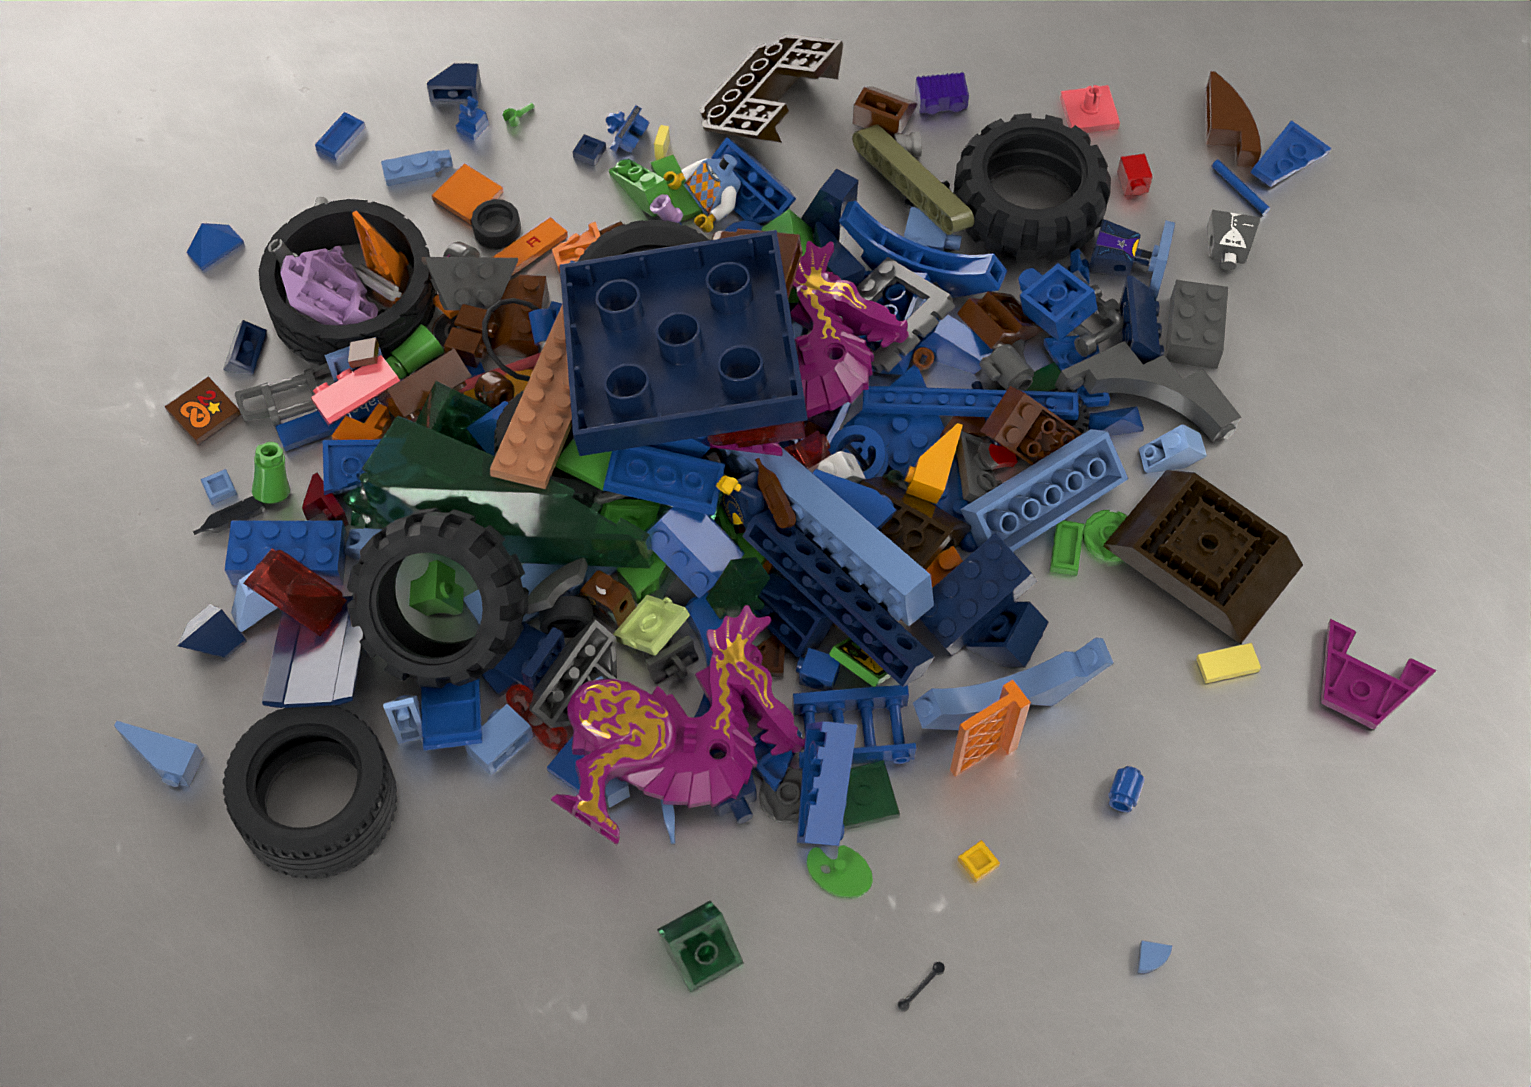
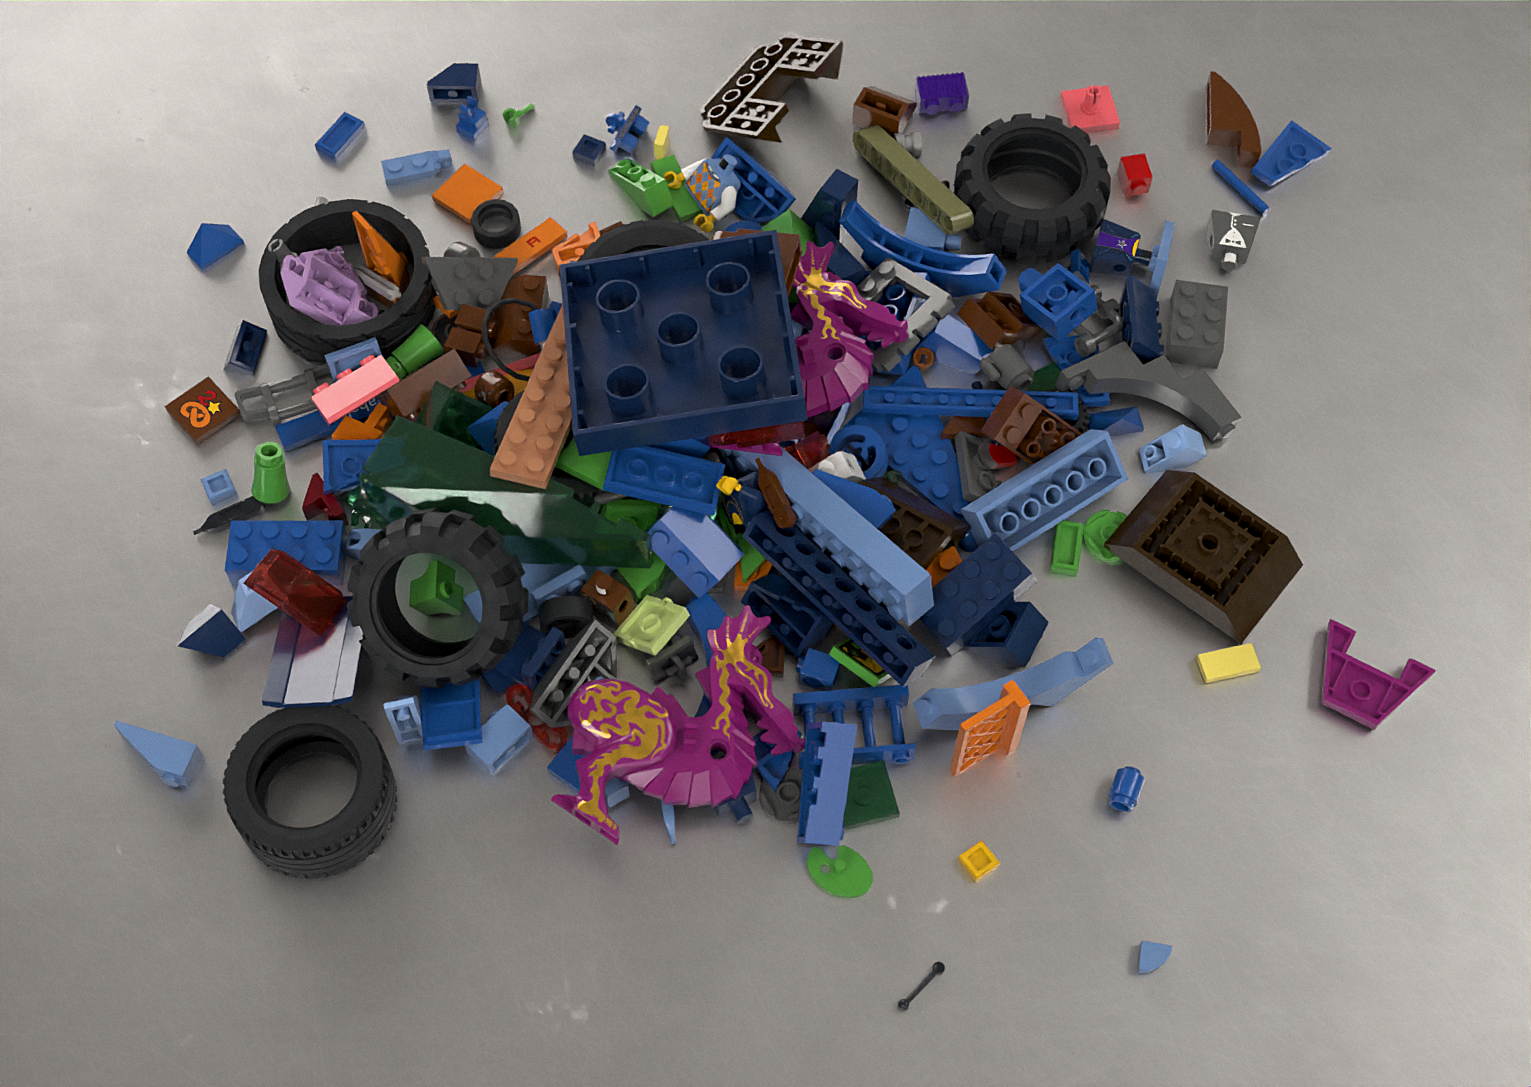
tile [348,338,379,368] -> none
dark grey tile [527,557,588,614] -> none
lavender bush [650,194,683,223] -> none
clear green slope [657,900,744,993] -> none
clear green brick [706,557,771,619] -> none
light orange slope [904,423,963,504] -> none

